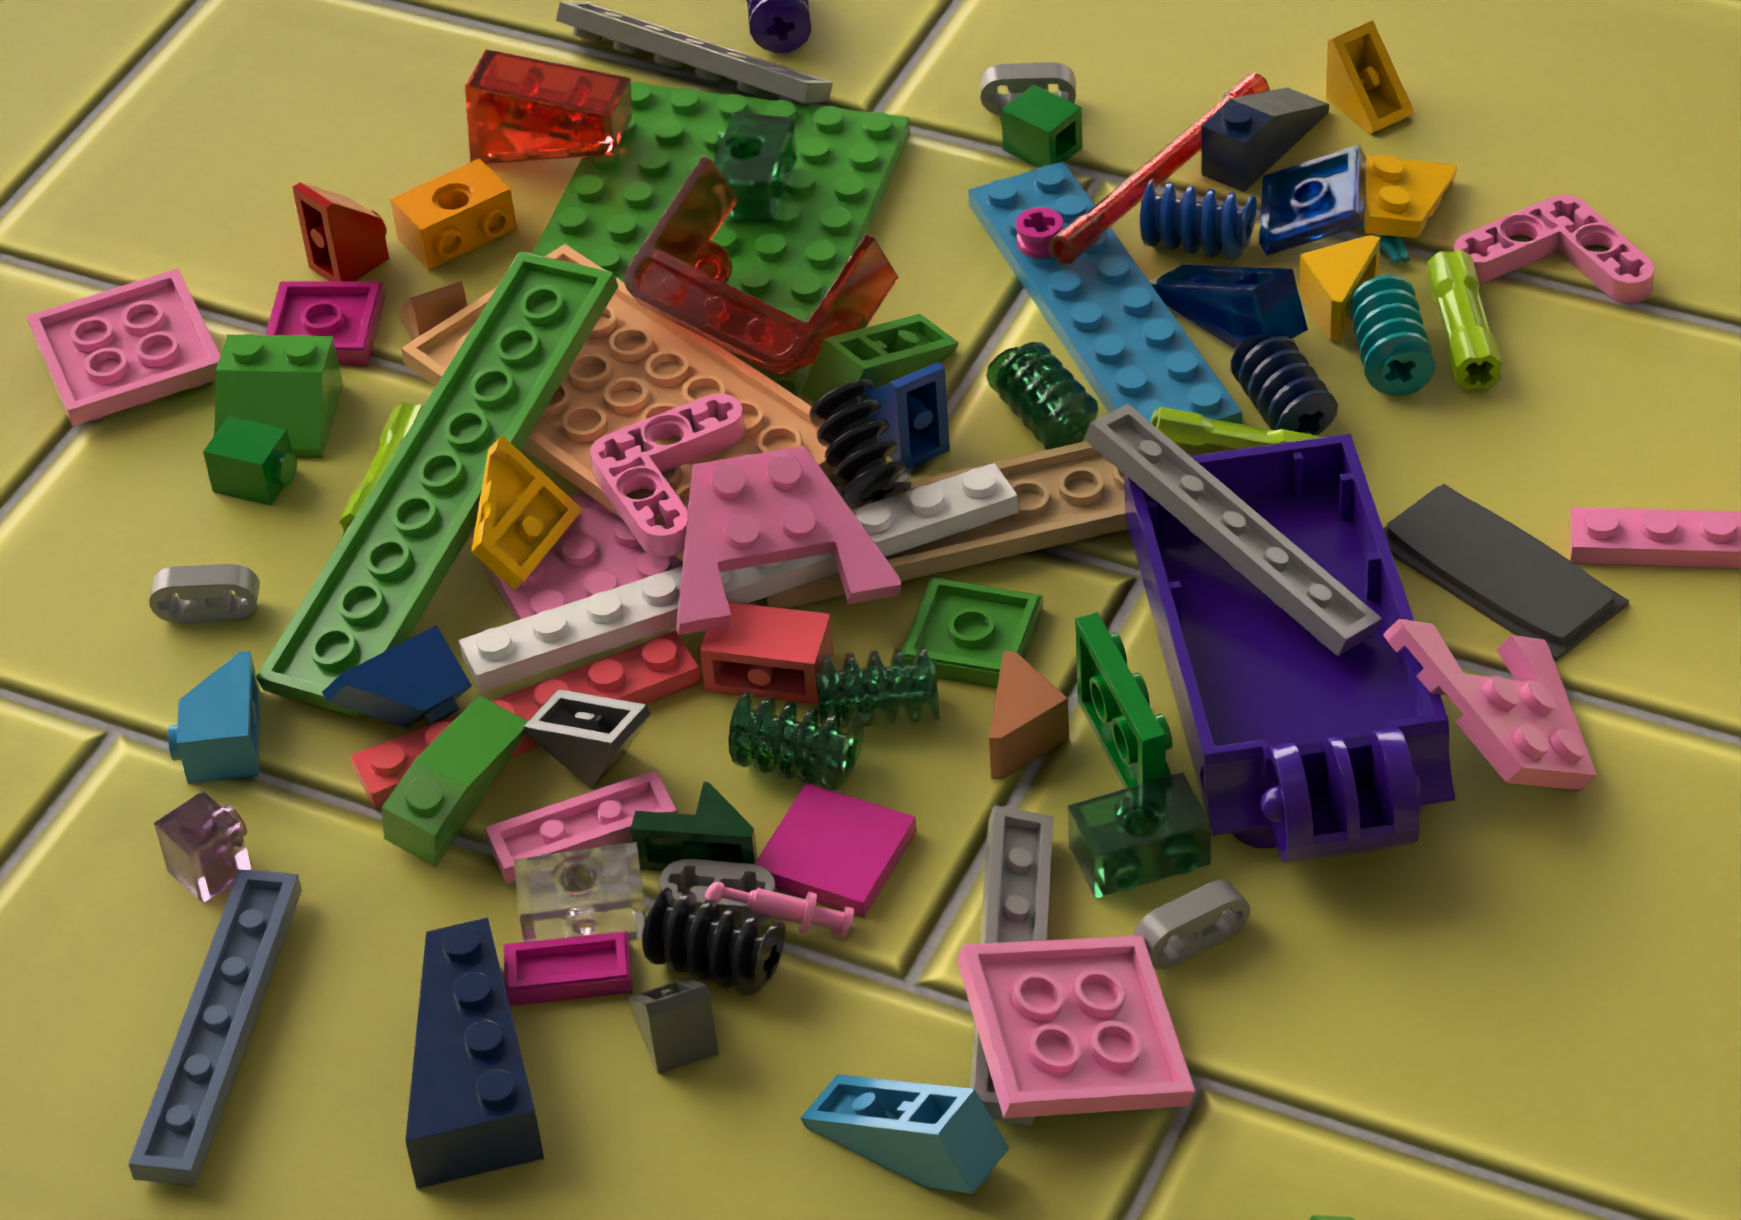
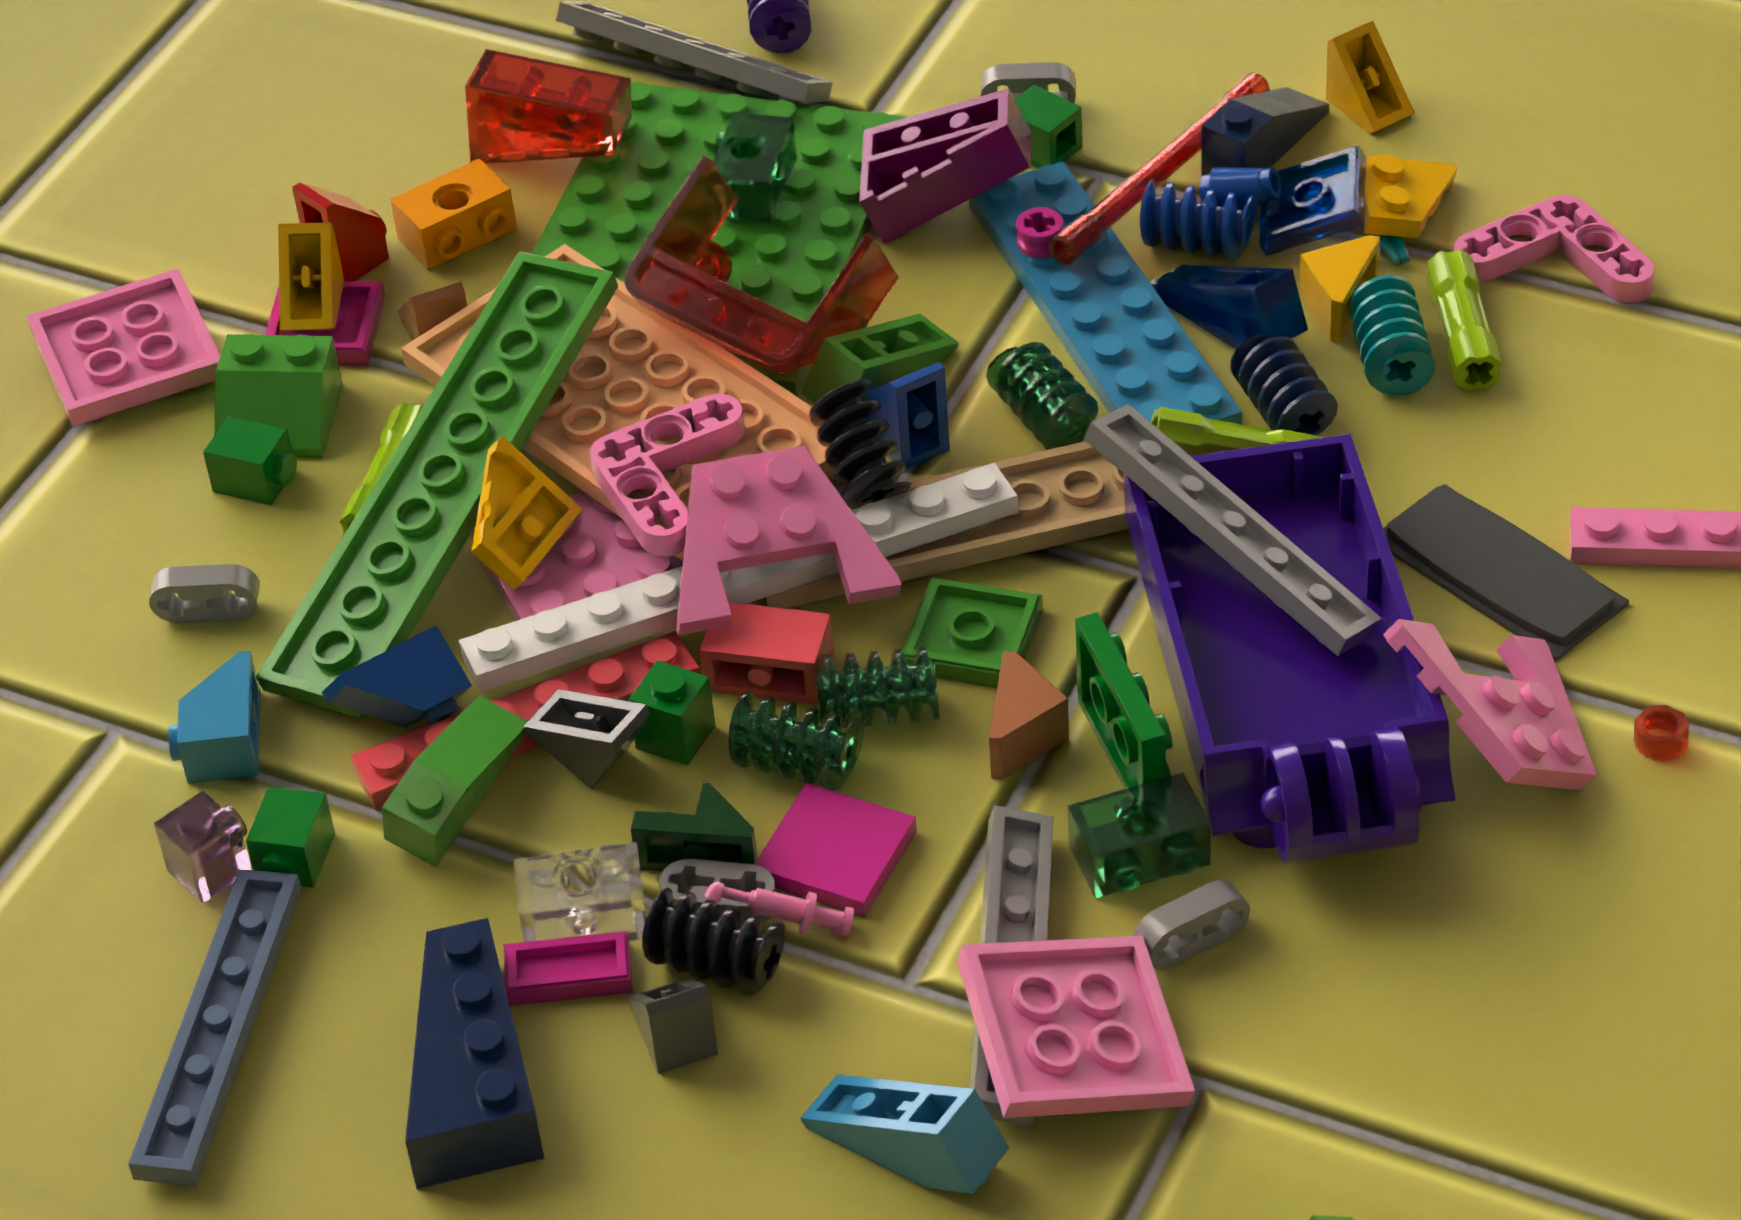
bright pink plate [485,770,677,885] -> none
none -> green brick [246,787,335,888]
none -> yellow slope [278,222,344,331]
none -> green brick [629,660,716,766]
none -> magenta wedge [859,89,1031,244]
none -> blue cone [1199,167,1282,210]
none -> clear red axle [1634,705,1689,761]

